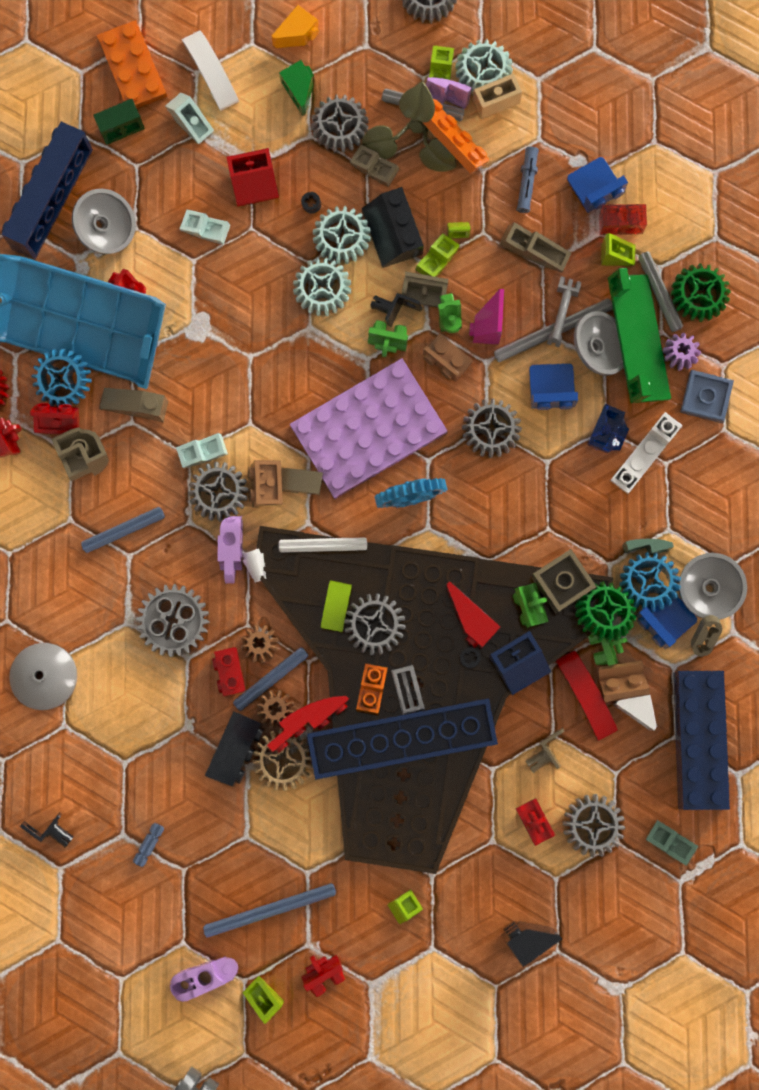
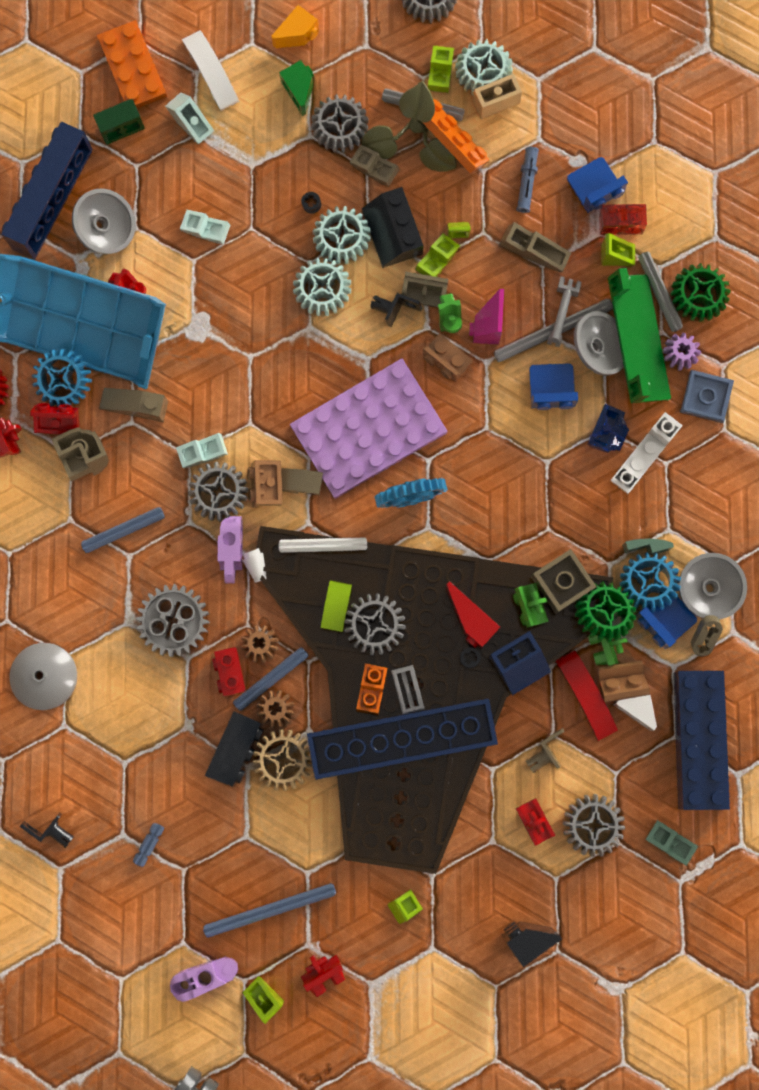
red slope [226,148,279,207] -> none
red slope [266,696,349,753] -> none
bright green hips [368,320,408,357] -> none
lavender slope [426,77,472,109] -> none
light grey gear [462,399,522,458] -> none

